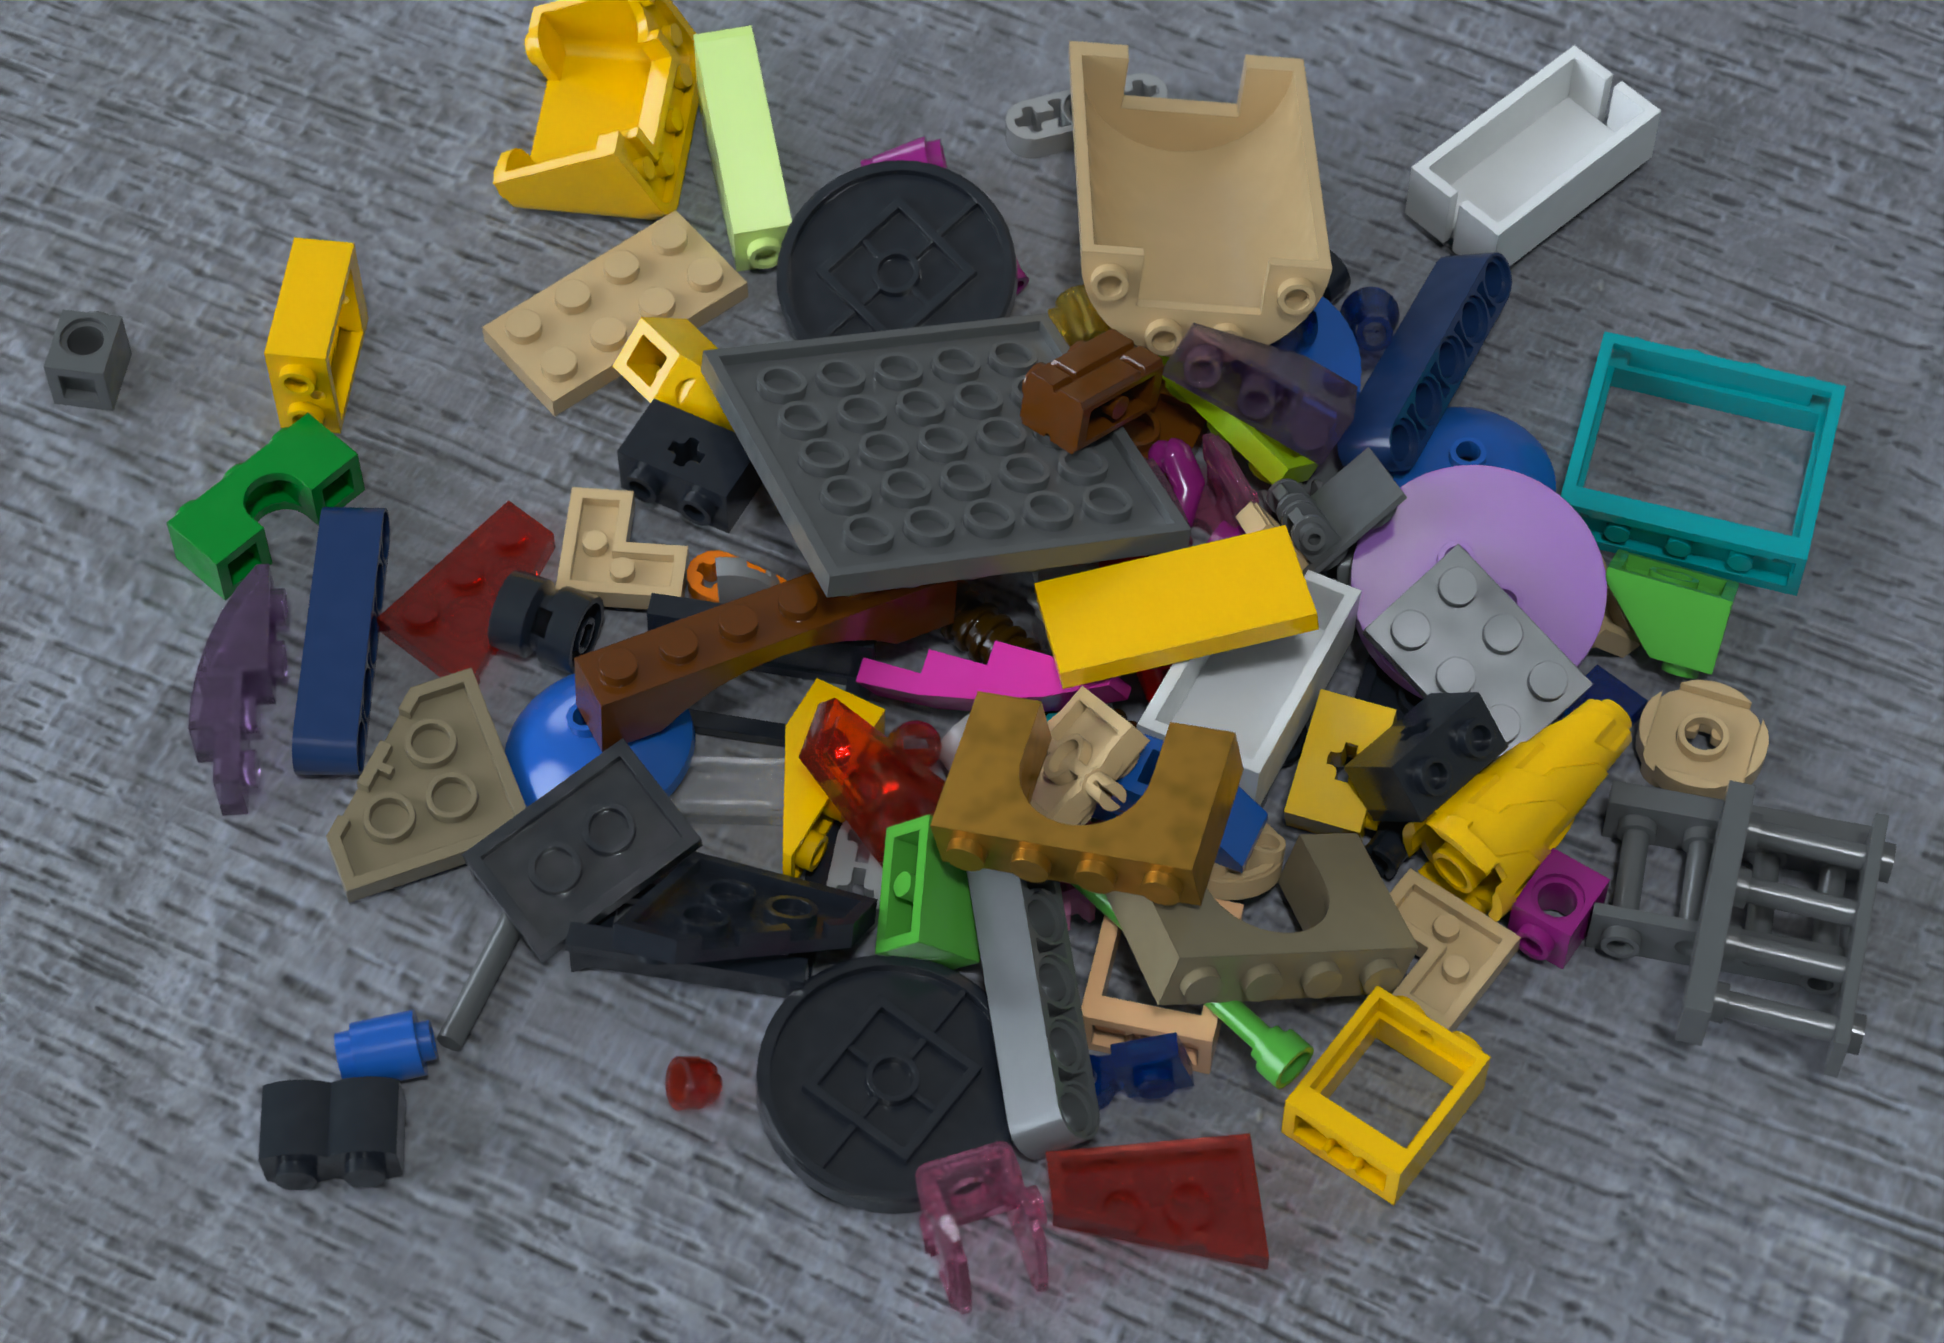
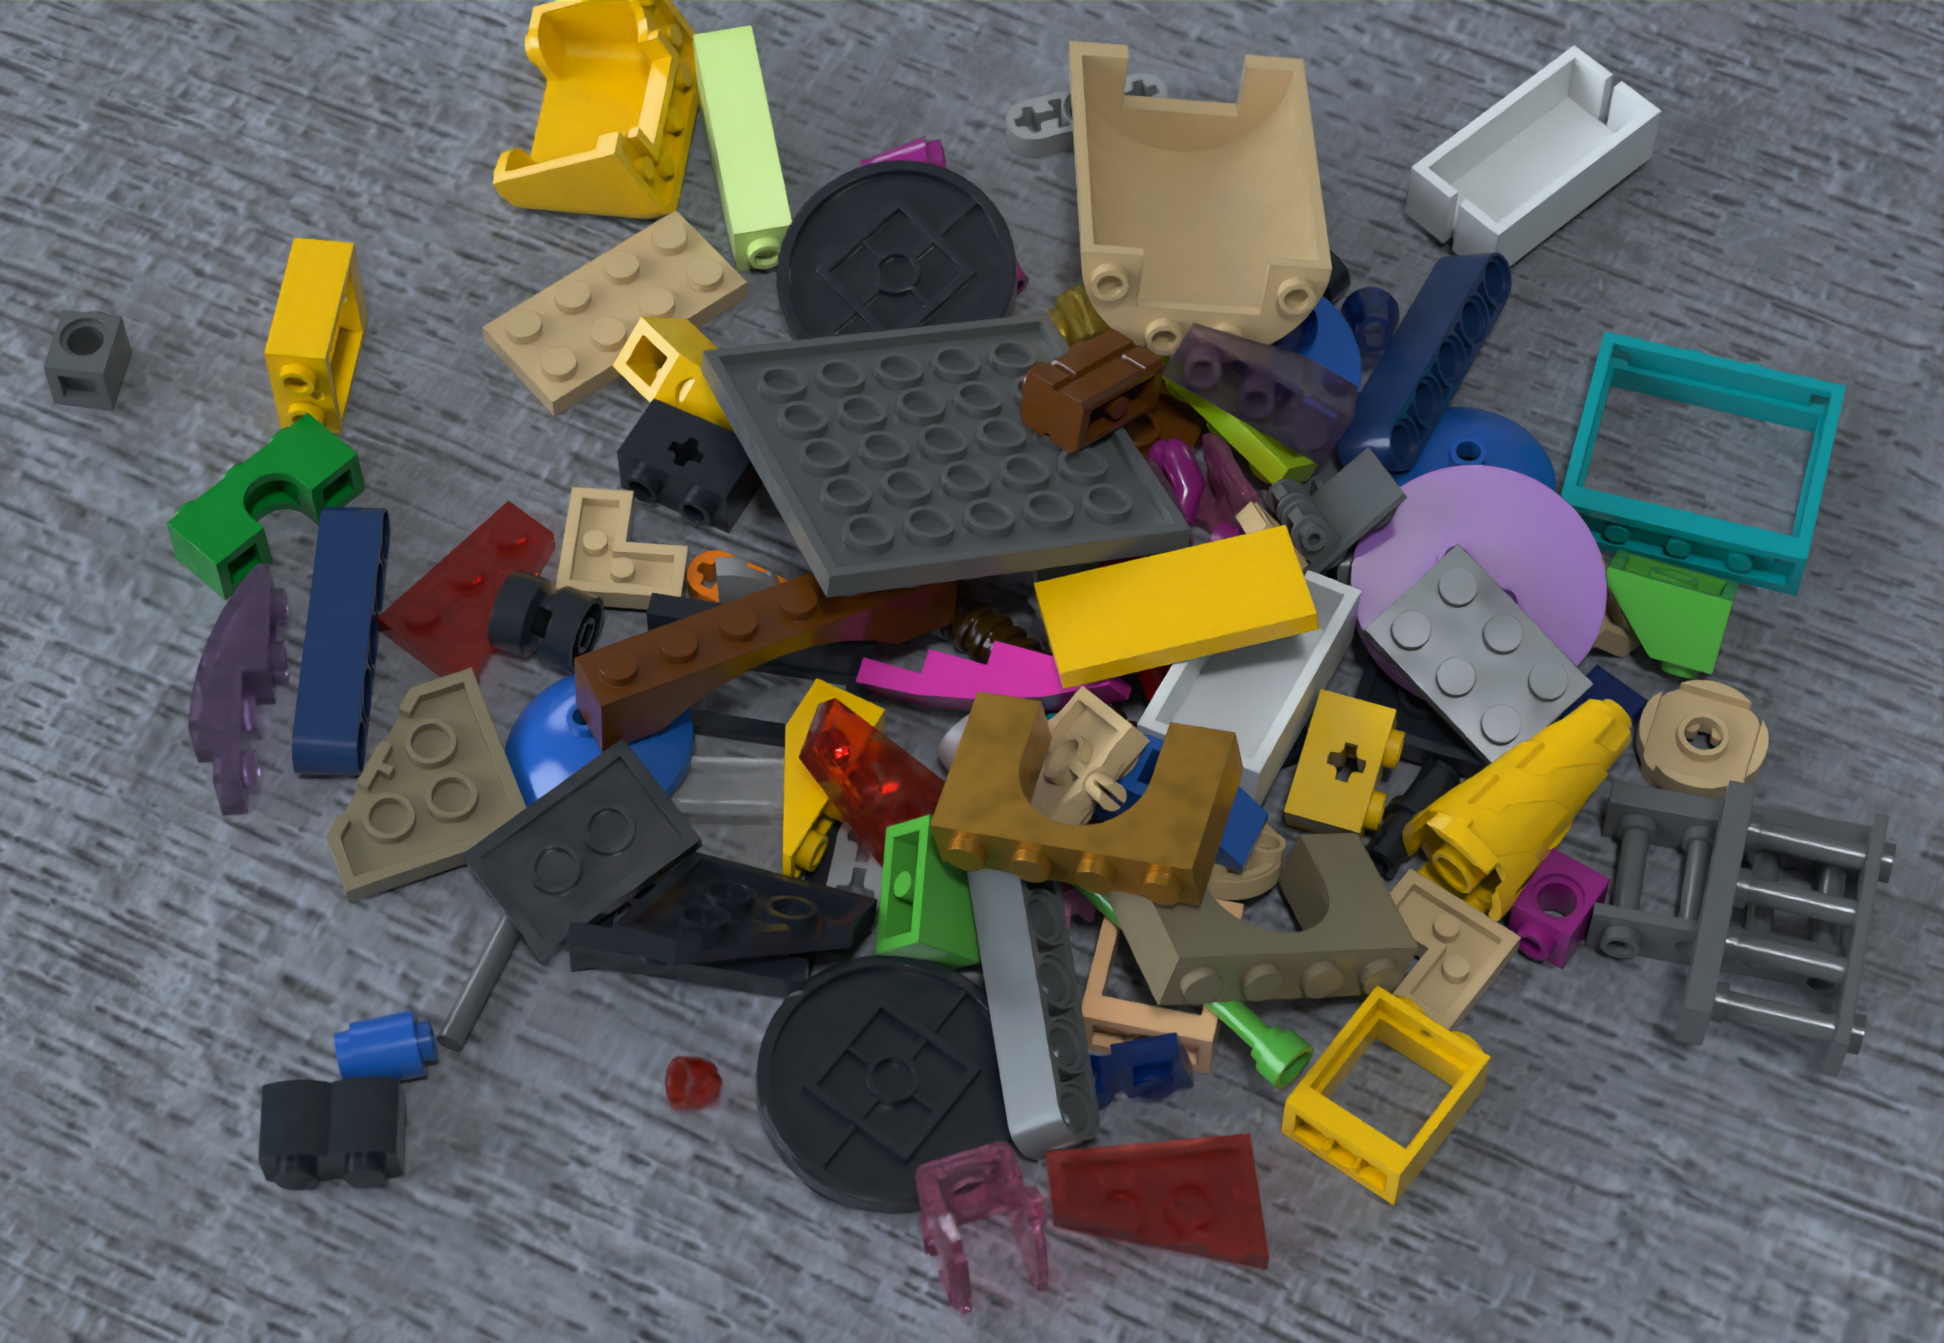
clear red hinge [886,720,942,774] -> none
black brick [1344,692,1508,822] -> none

